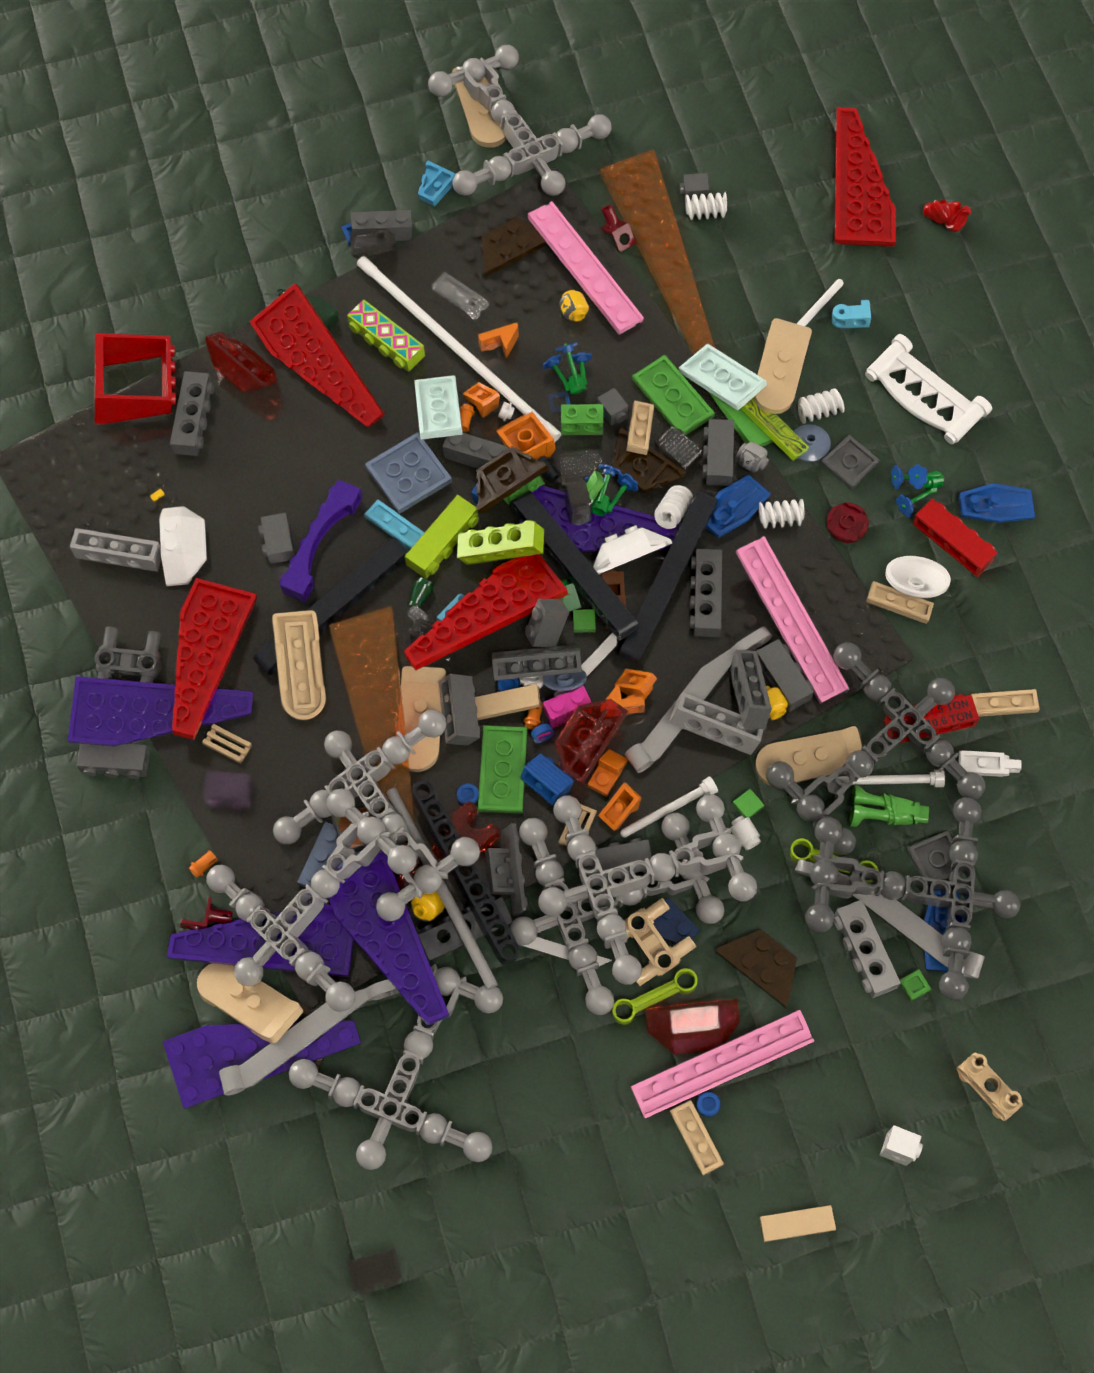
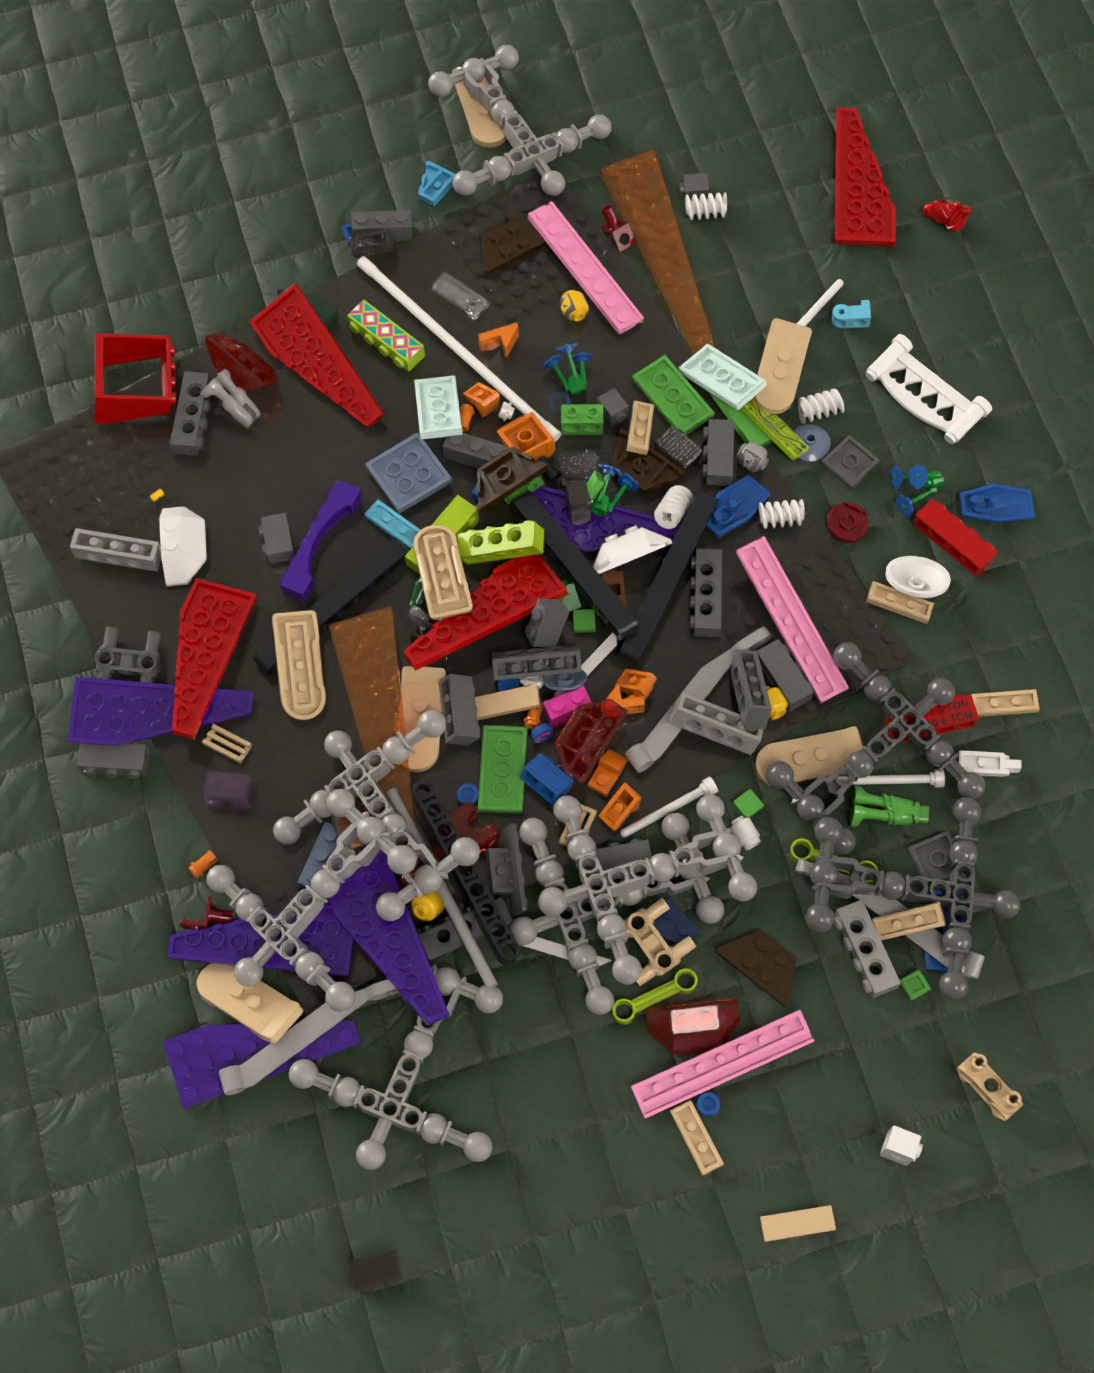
none -> light grey piece [200,369,261,428]
none -> tan piece [414,525,473,620]
none -> tan tile [872,902,946,940]

